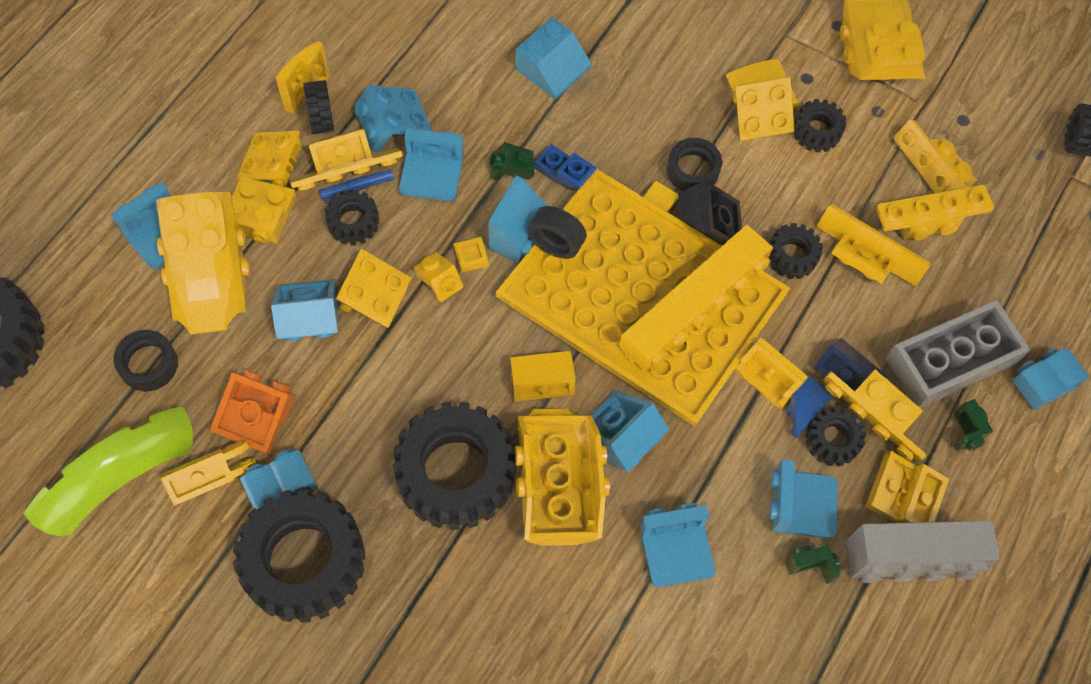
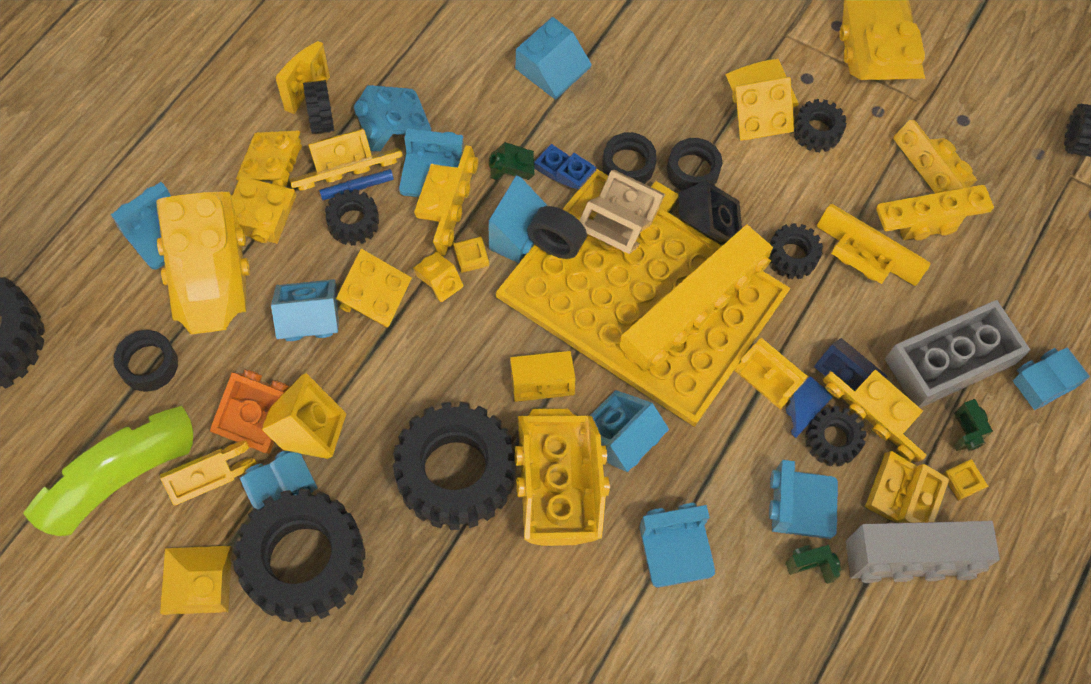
none -> yellow slope [160,546,232,615]
none -> yellow slope [262,373,347,459]
none -> yellow bracket [414,145,478,256]
none -> tan piece [580,169,665,254]
none -> black tyre [602,132,657,184]
none -> yellow tile [942,459,988,501]

